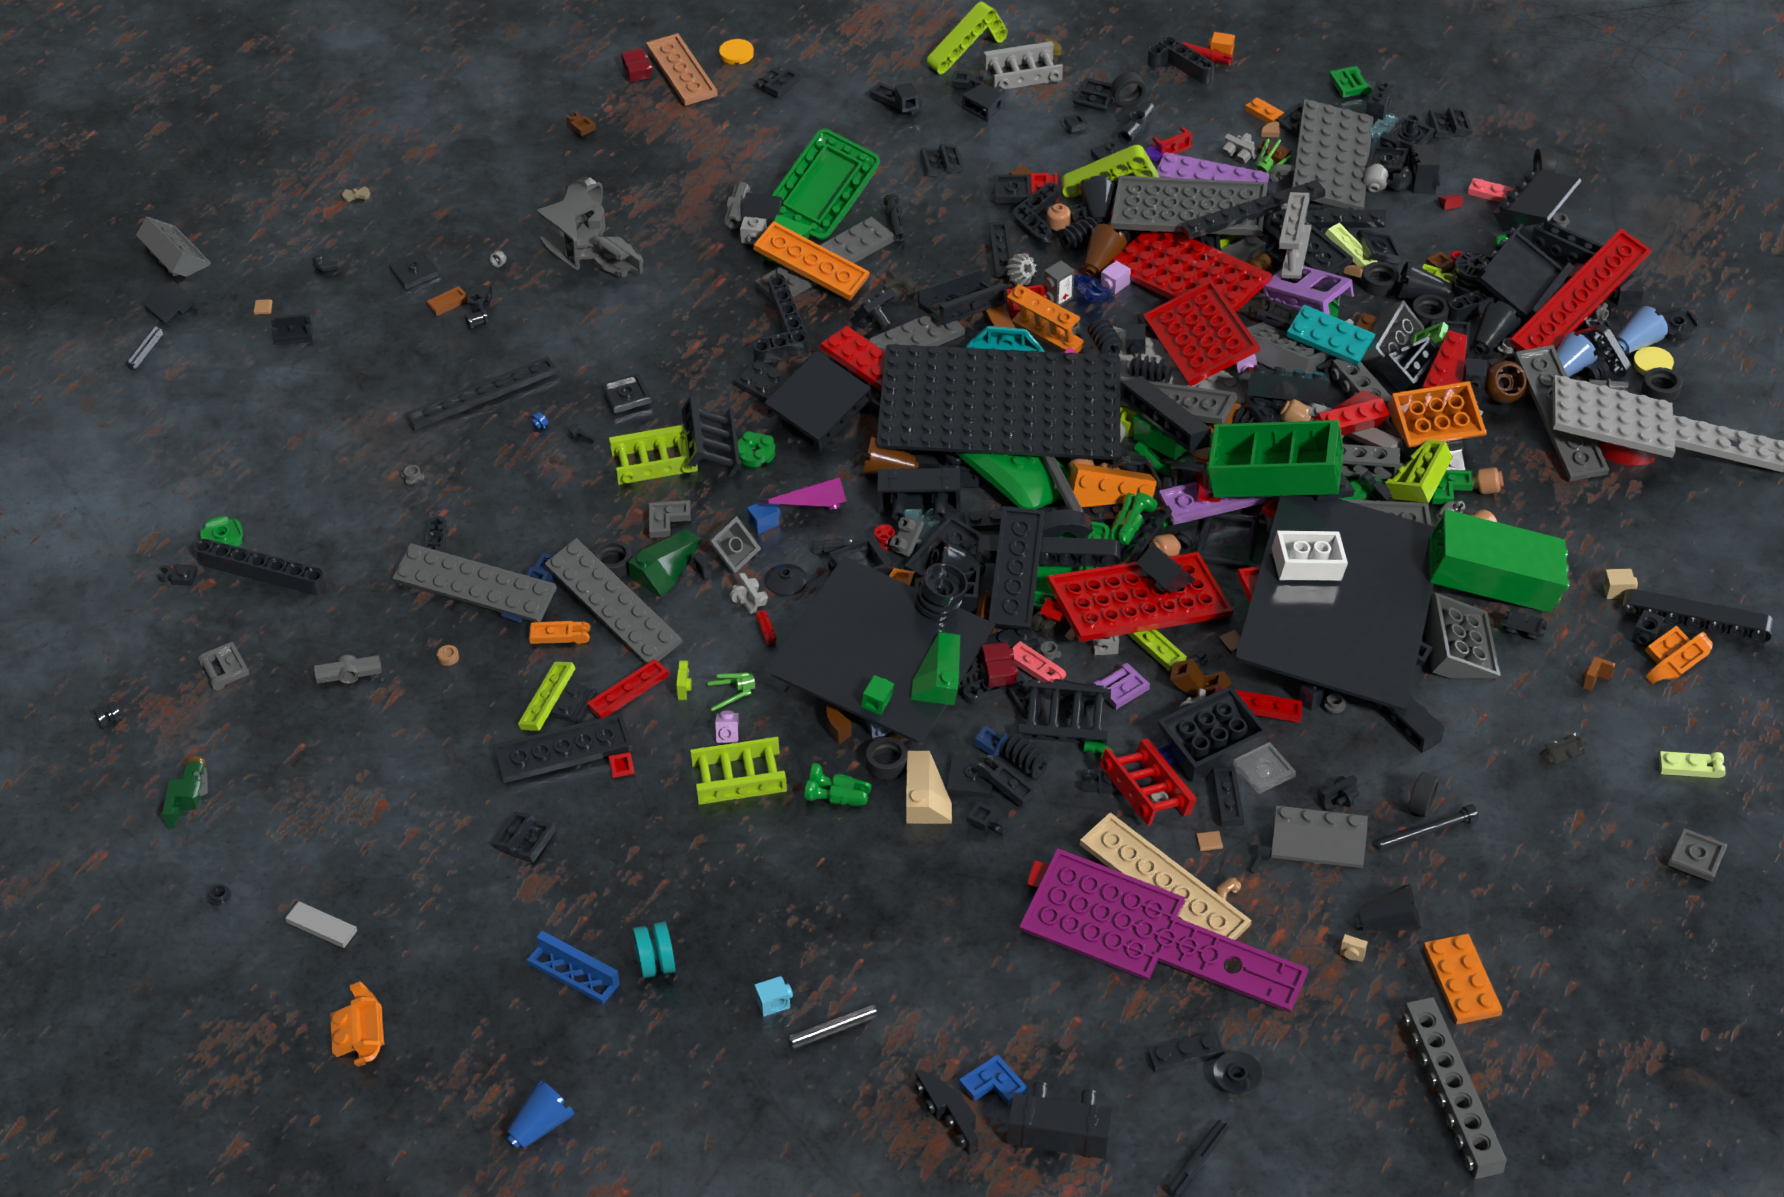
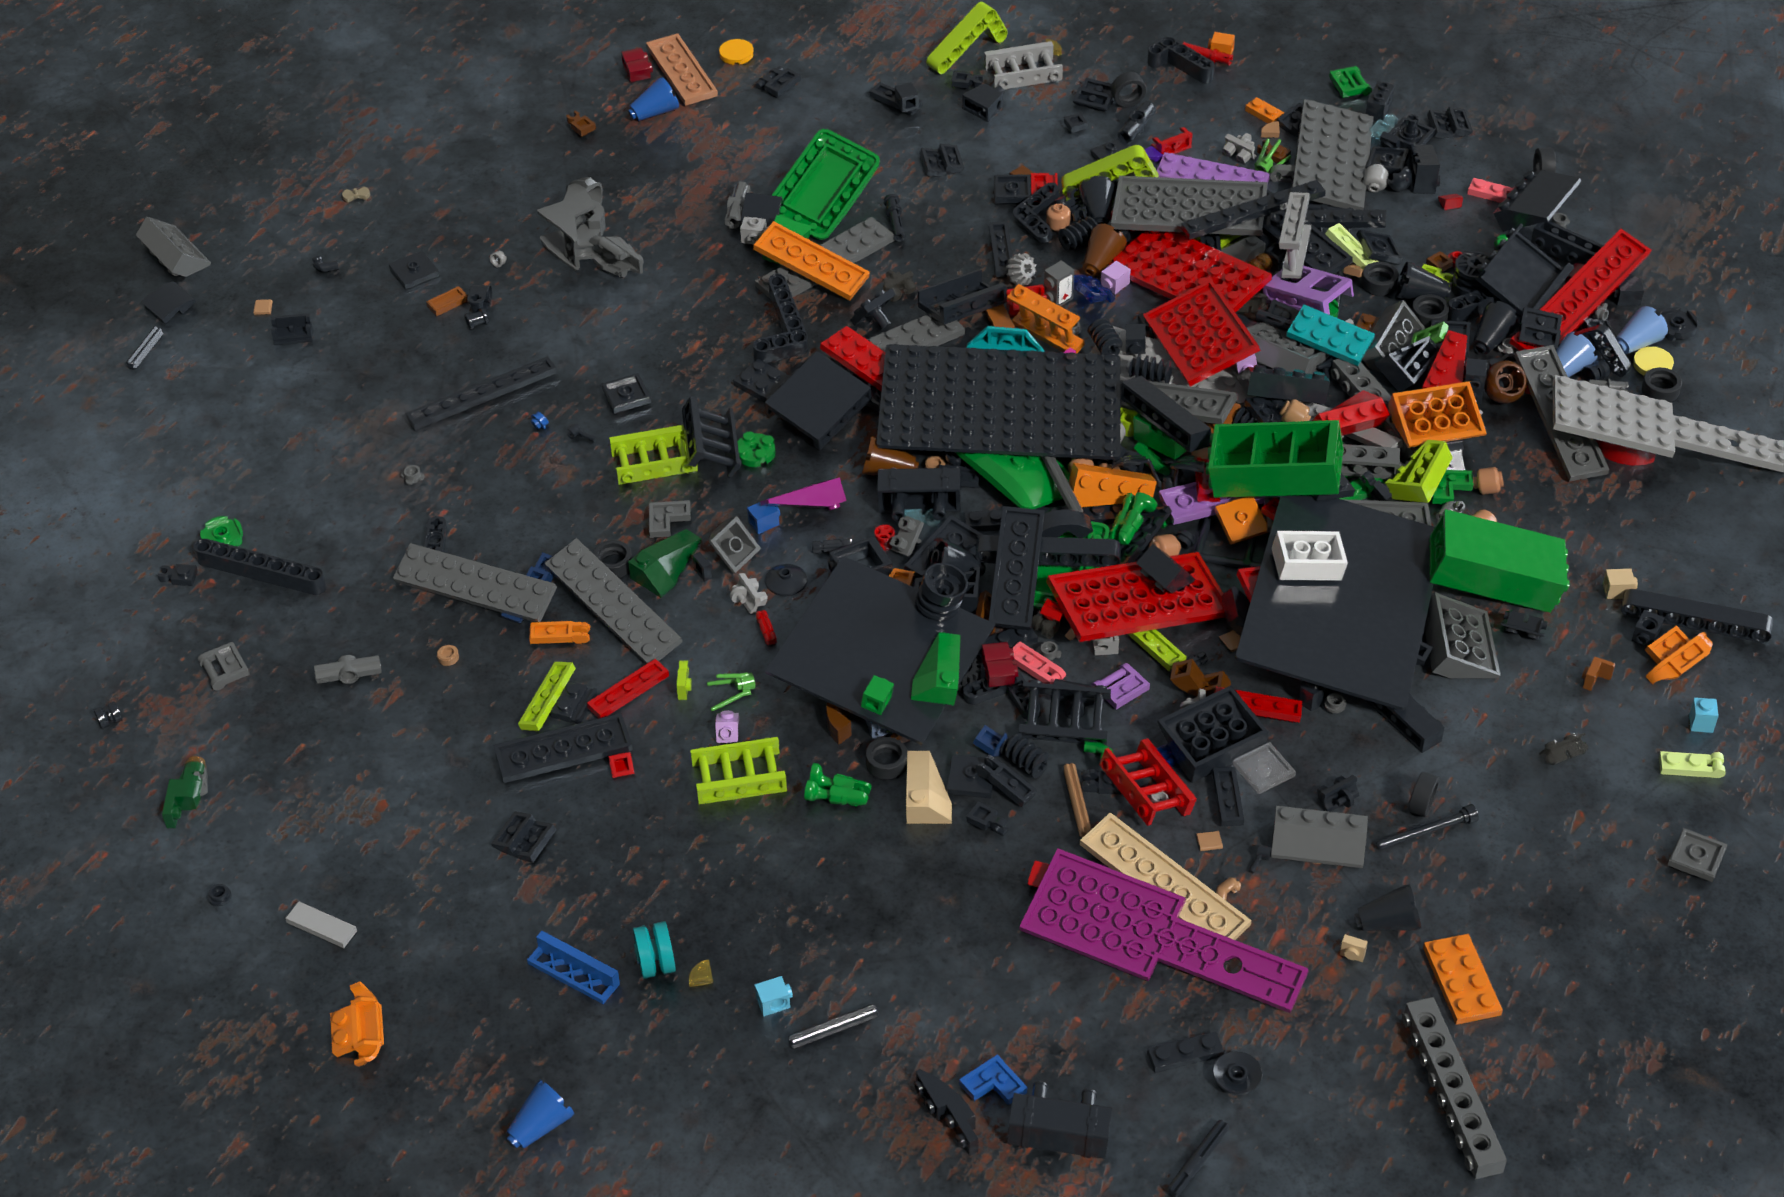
none -> blue cone [628,77,679,121]
none -> clear yellow tile [689,959,713,987]
none -> medium nougat tile [925,456,945,468]
none -> black plate [1049,188,1081,208]
none -> medium nougat axle [1063,763,1092,838]
none -> orange plate [1214,496,1268,545]
none -> black slope [1221,586,1250,636]
none -> black slope [1518,307,1563,350]
none -> medium azure brick [1689,698,1718,733]

